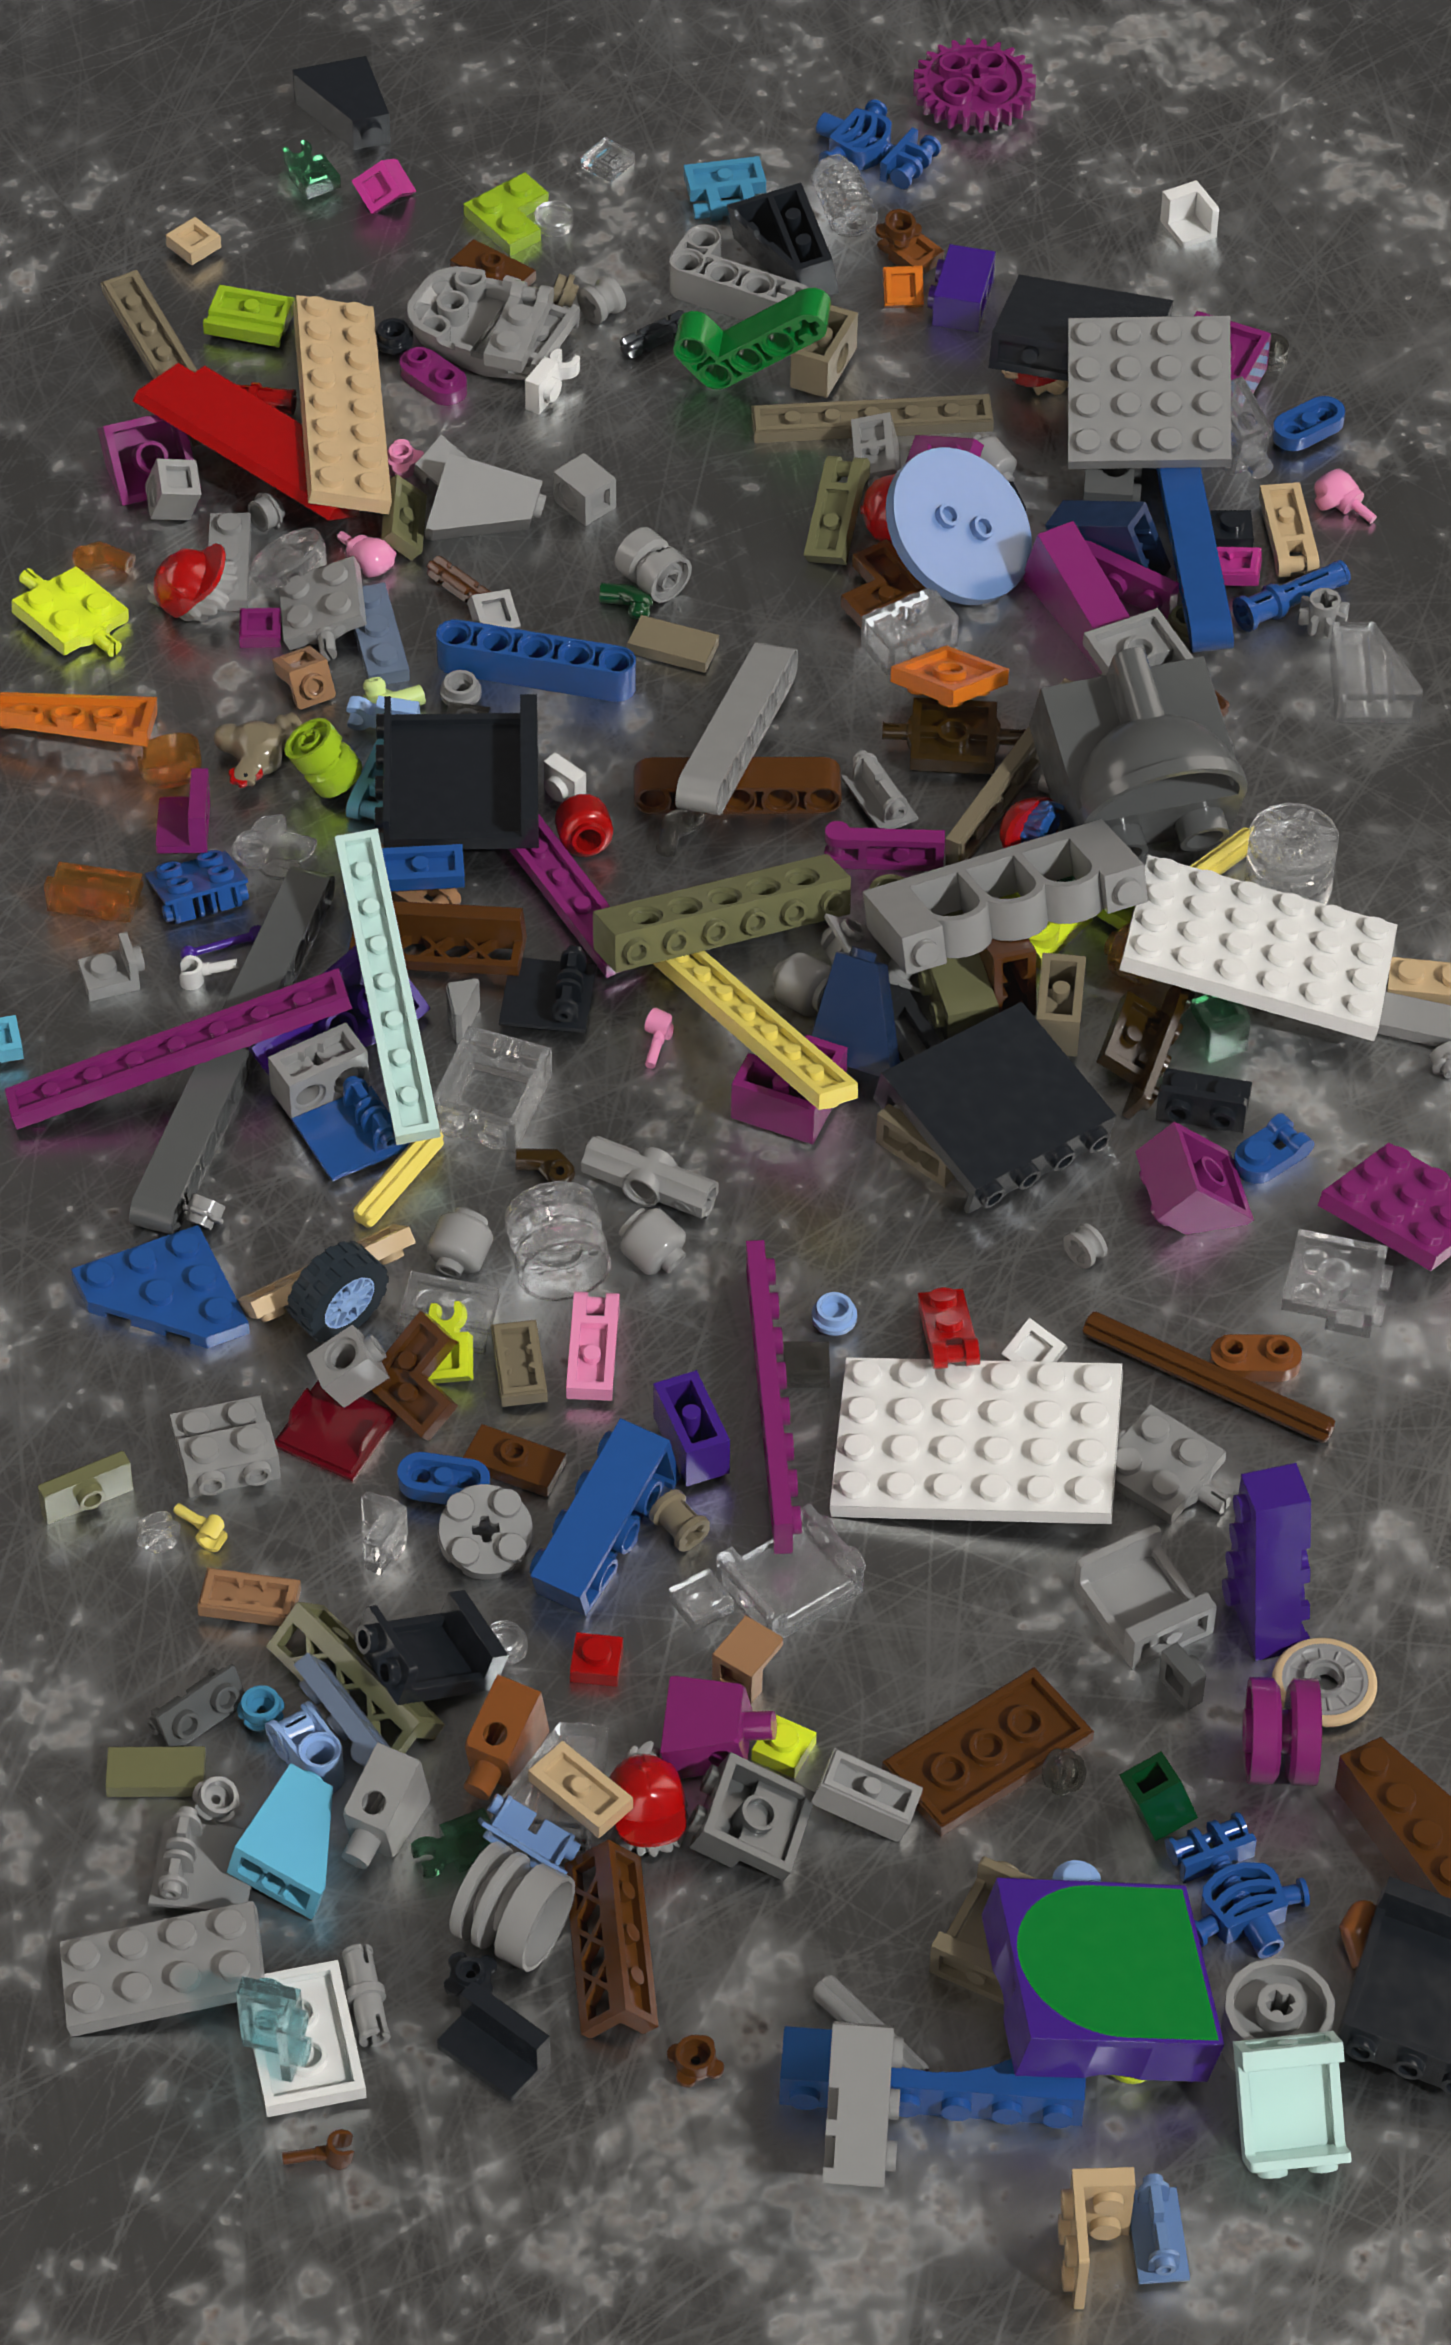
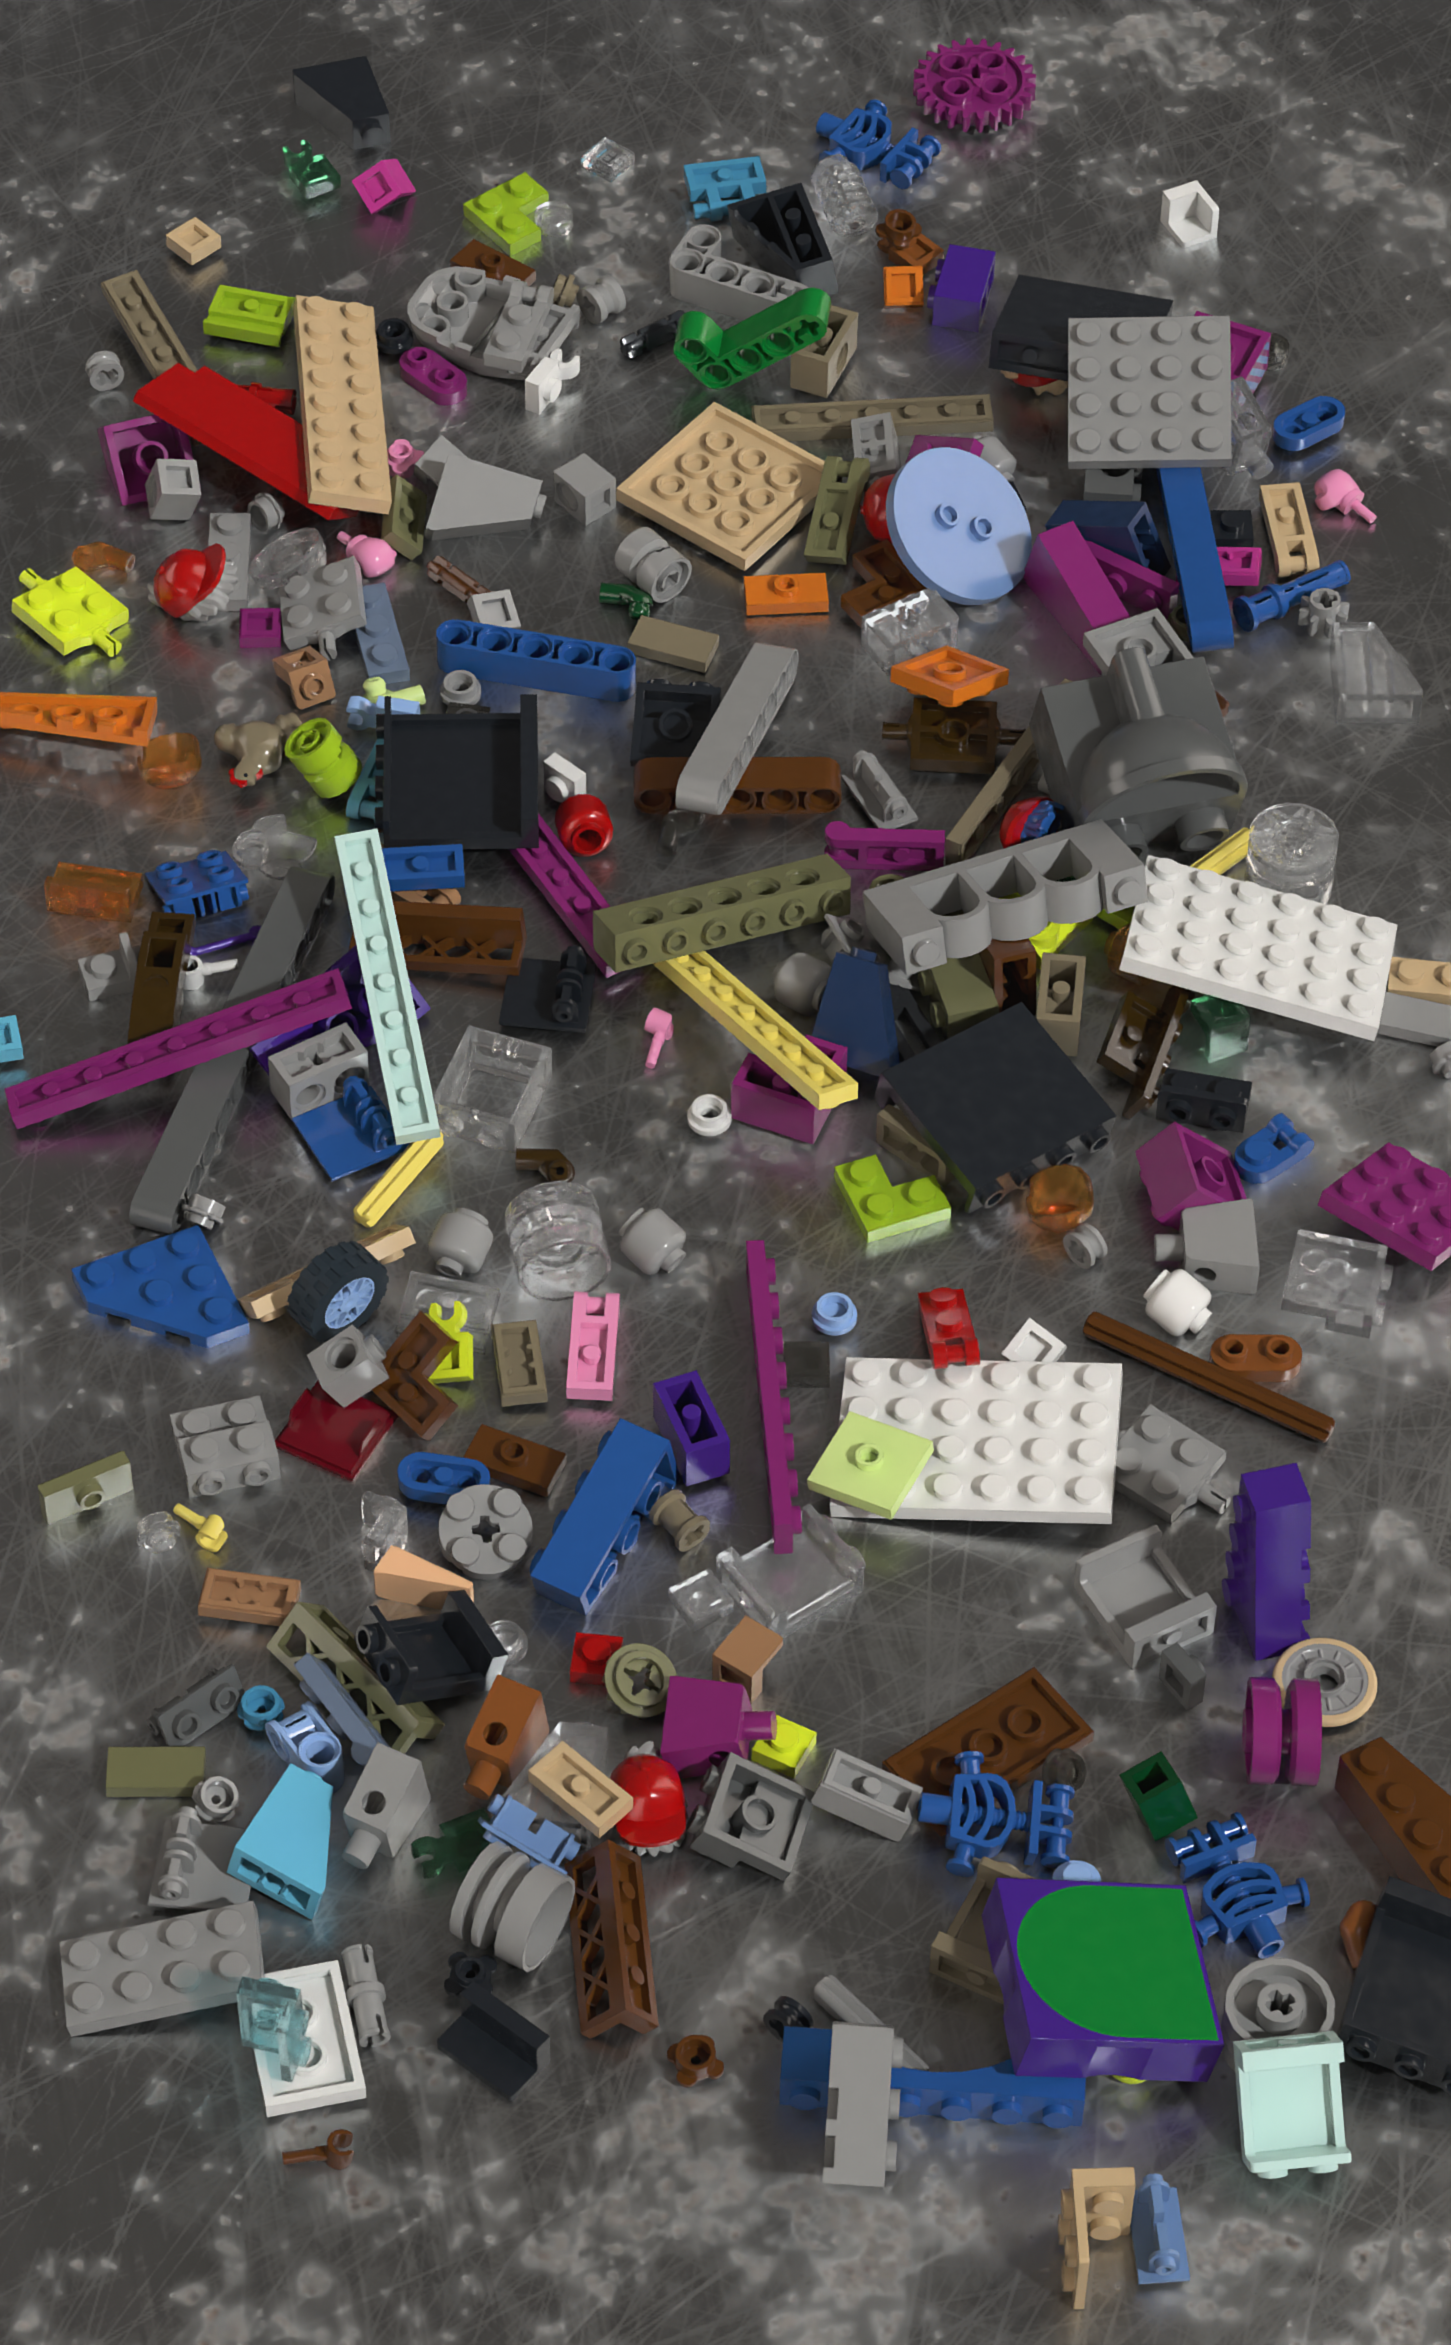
magenta panel [155,768,211,853] -> none
light grey slope [446,979,480,1044] -> none
light grey piece [581,1136,719,1218] -> none
none -> light grey bush [85,351,124,391]
none -> dark brown slope [127,911,196,1044]
none -> light nougat slope [373,1545,474,1610]
none -> olive gear [601,1643,677,1720]
none -> tan plate [616,402,843,571]
none -> black plate [630,679,722,767]
none -> white plate [687,1094,732,1136]
none -> orange plate [744,573,829,616]
none -> black bush [763,1996,814,2042]
none -> yellowish green plate [807,1411,934,1520]
none -> lime plate [834,1154,951,1243]
none -> blue piece [917,1751,1075,1877]
none -> clear orange hair [1026,1164,1095,1233]
none -> white head [1143,1269,1213,1336]
none -> light grey torso [1154,1199,1260,1294]

